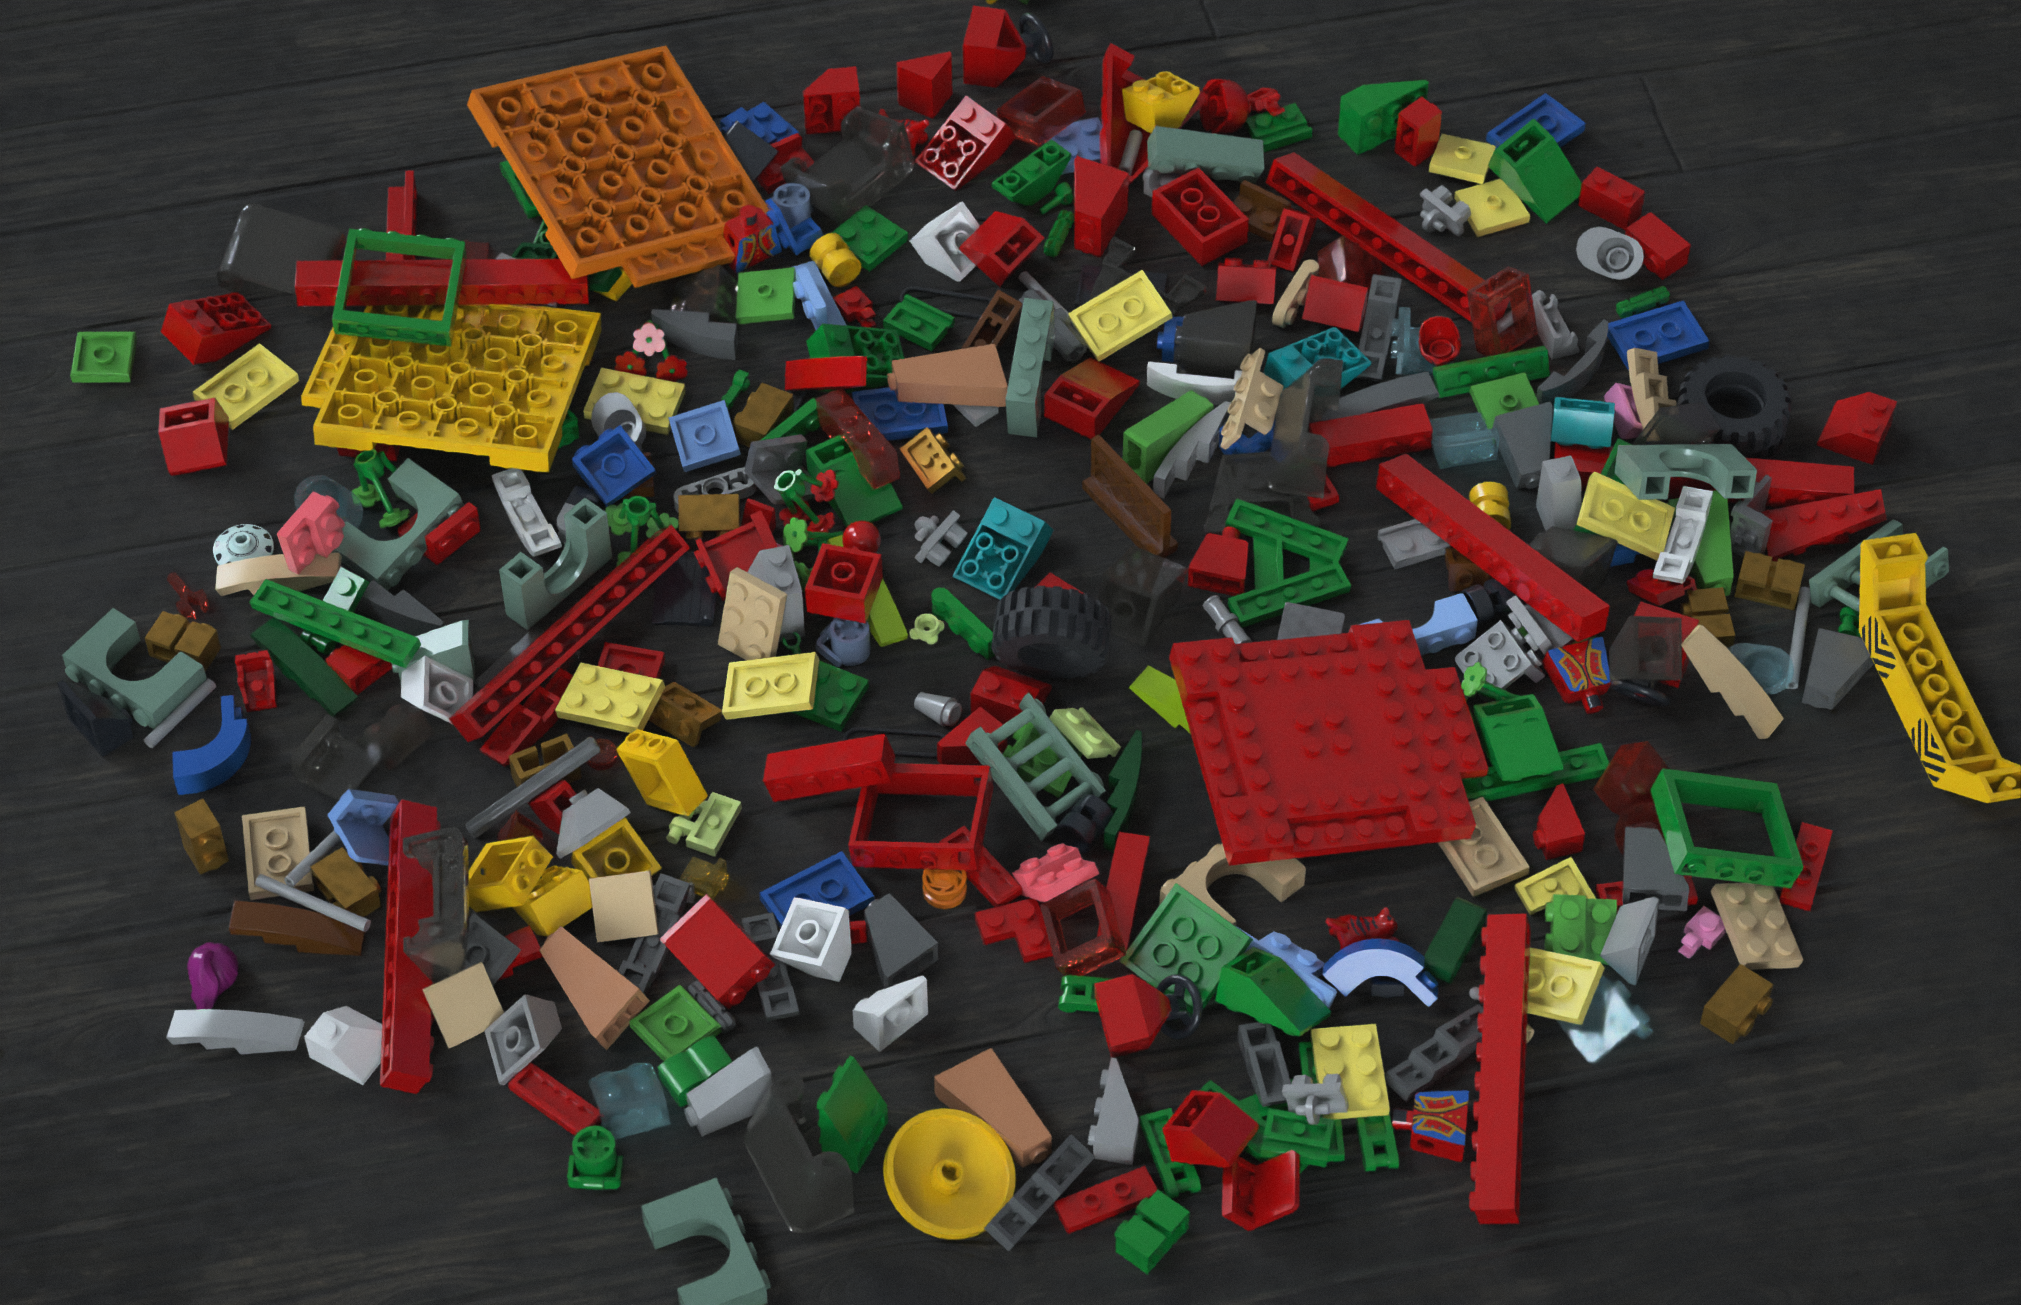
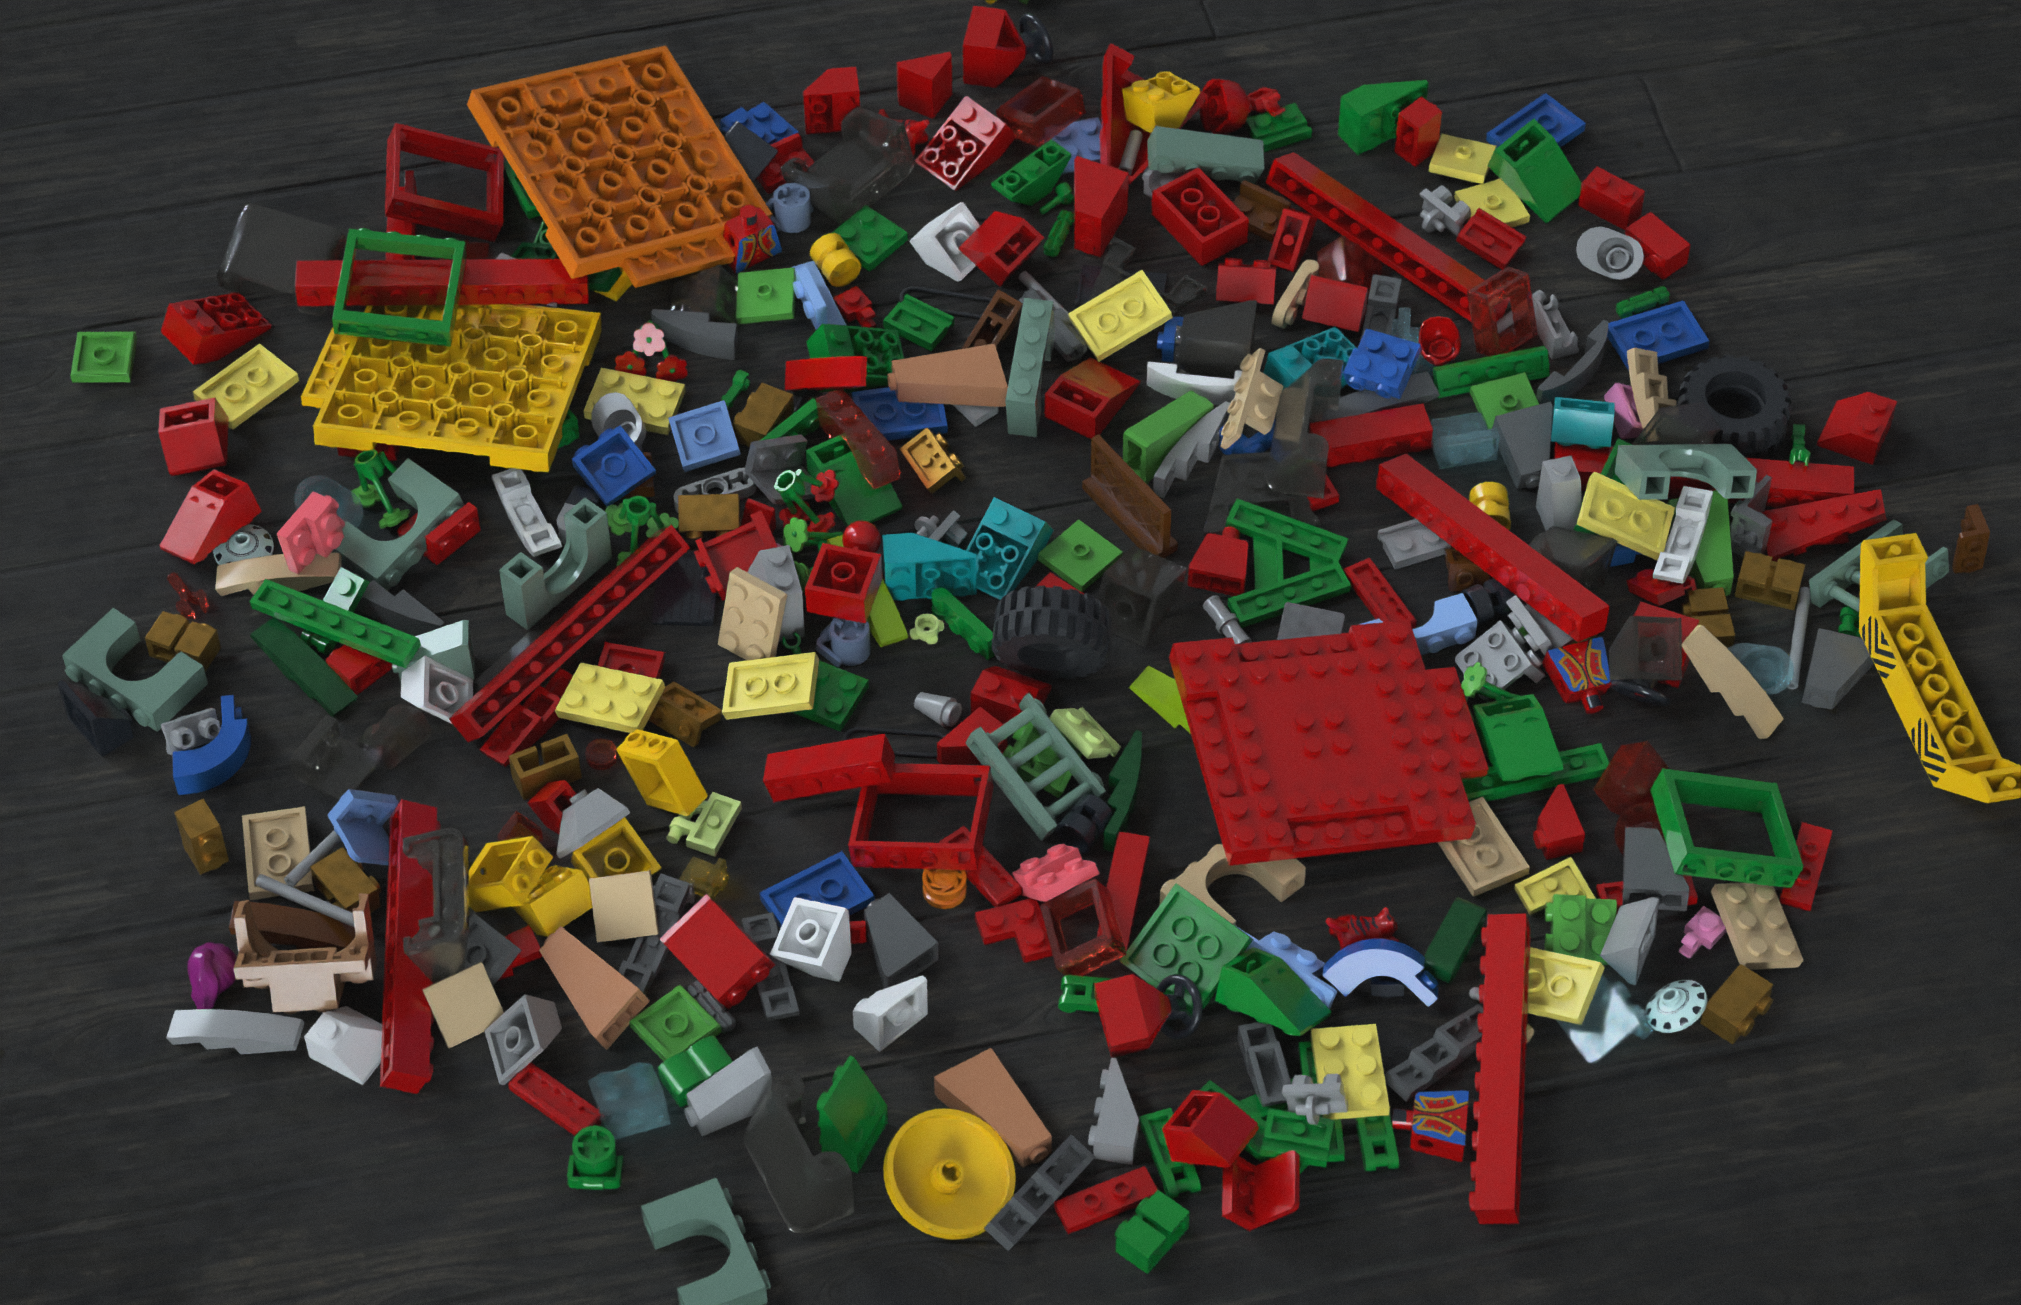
light grey bar [144,678,216,748] -> none
red hand [235,650,277,713] -> none
dark grey axle [465,737,601,838] -> none
blue bracket [765,199,824,255] -> none
none -> red slope [159,470,262,565]
none -> light grey hips [161,708,221,755]
none -> medium nougat piece [234,893,377,1014]
none -> red window [385,123,504,242]
none -> teal slope [882,533,977,601]
none -> bright green plate [1038,520,1123,592]
none -> blue plate [1343,328,1422,399]
none -> red plate [1344,558,1417,629]
none -> red plate [1456,208,1527,271]
none -> light aqua dish [1646,980,1707,1033]
none -> green piece [1789,424,1811,466]
none -> reddish brown bracket [1952,504,1990,574]

